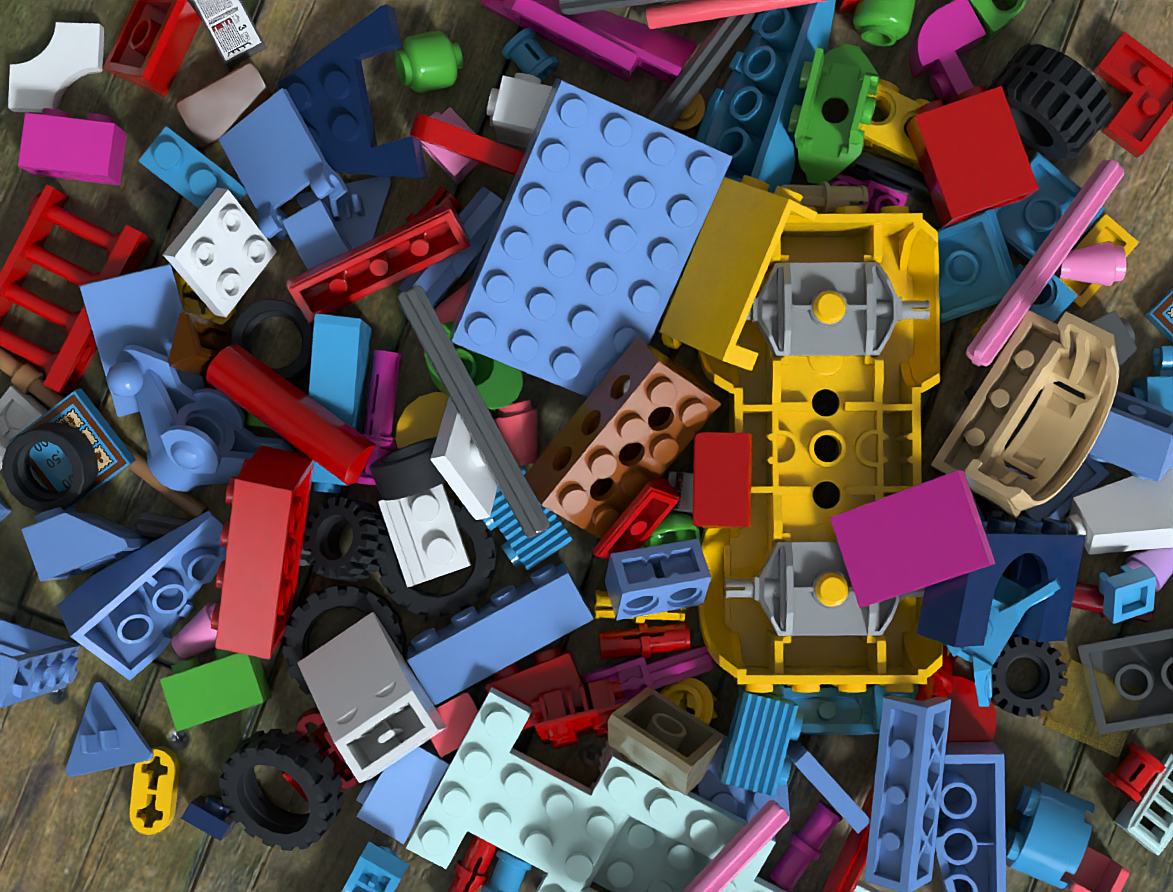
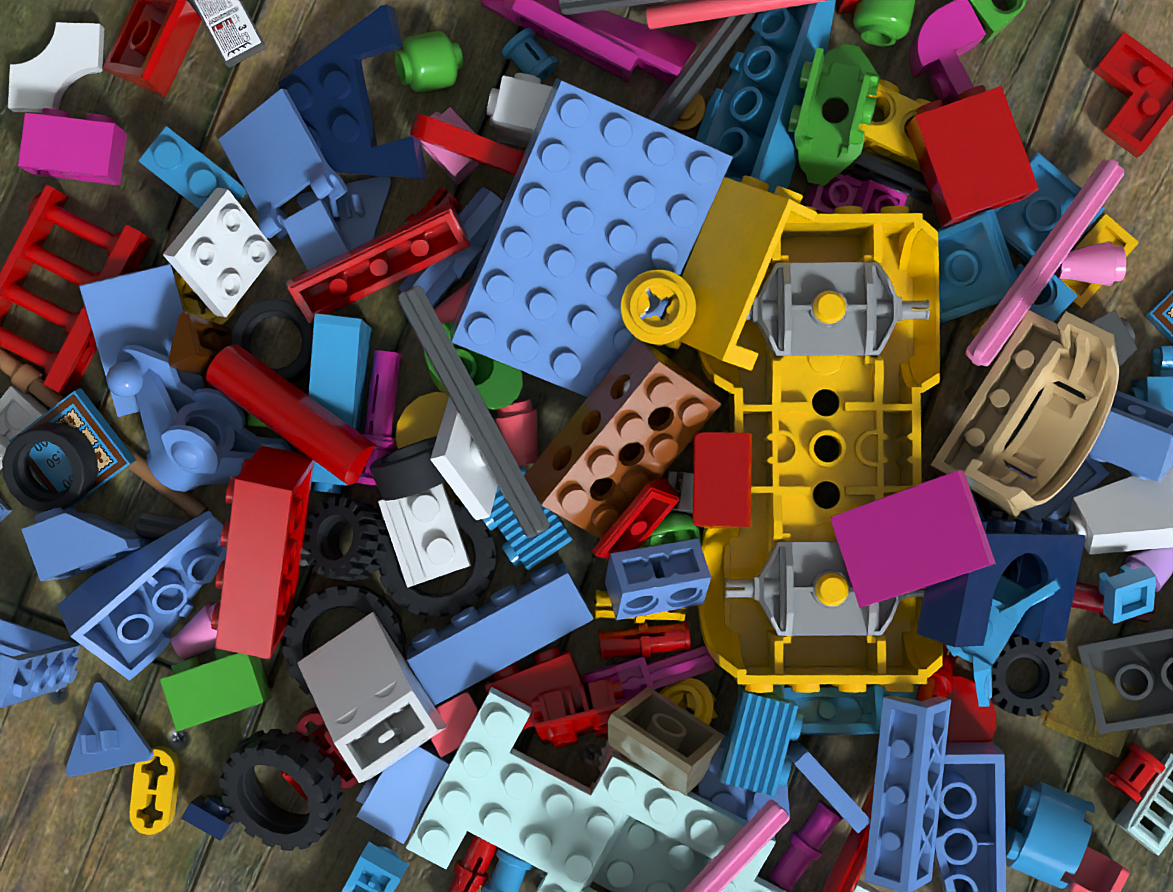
slope [175,62,272,149] -> none
tan axle [781,181,868,214] -> none
black tyre [987,44,1113,161] -> none
none -> yellow gear [621,270,696,346]

